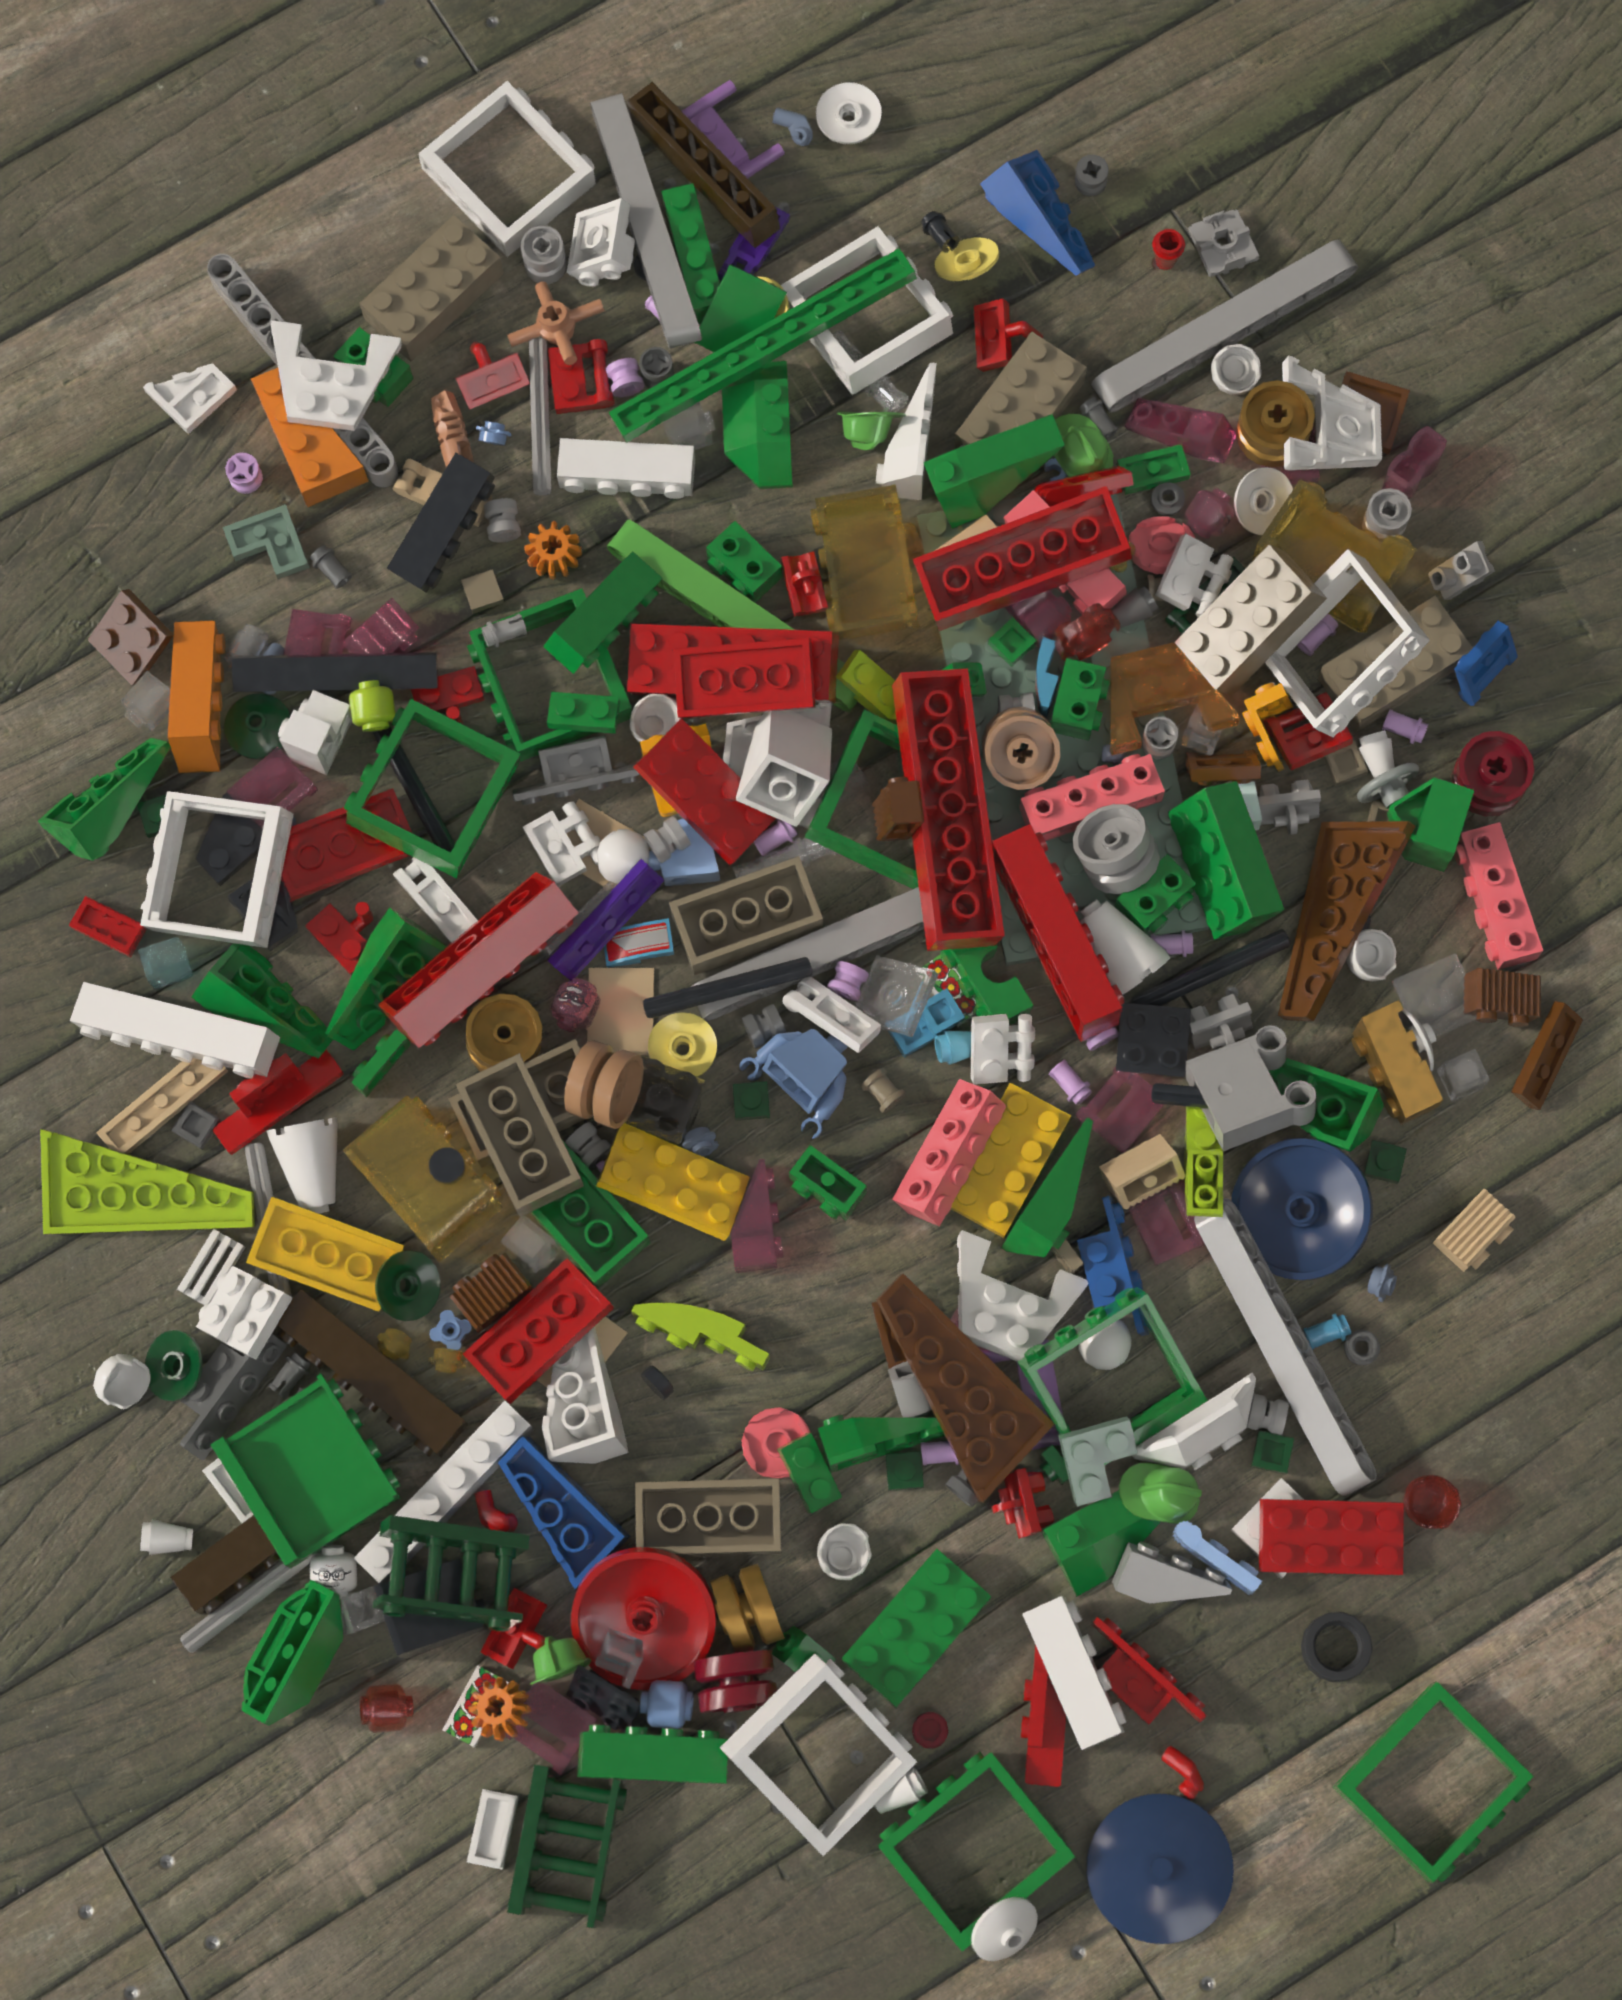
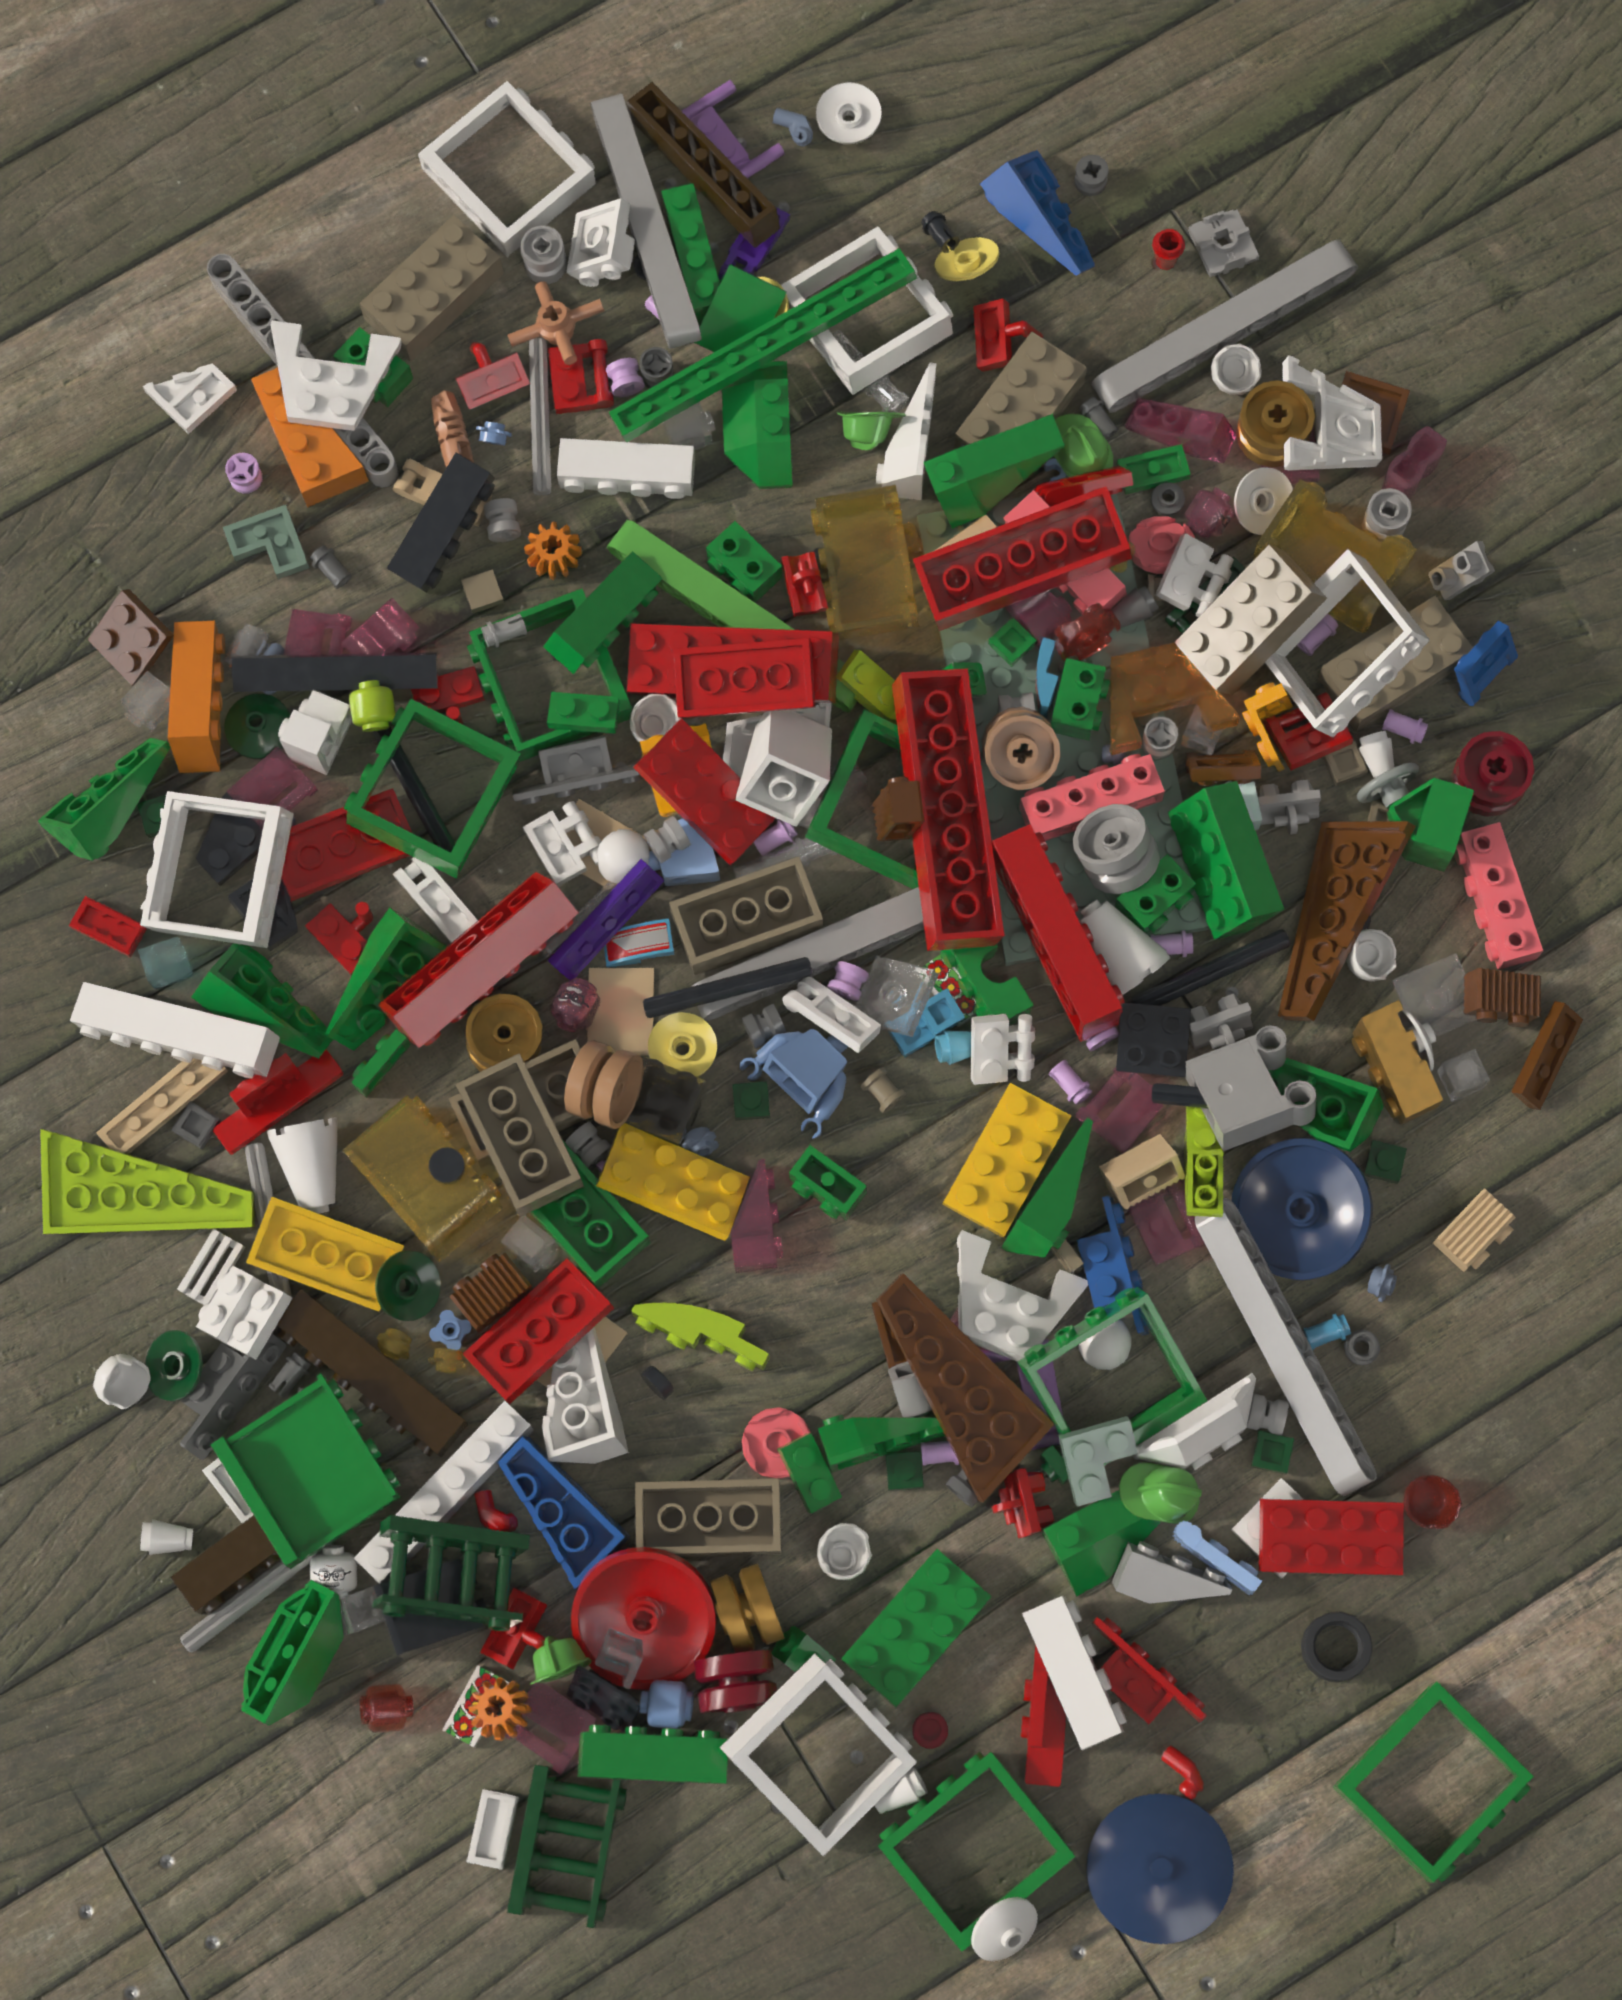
coral brick [892,1079,1006,1227] -> none

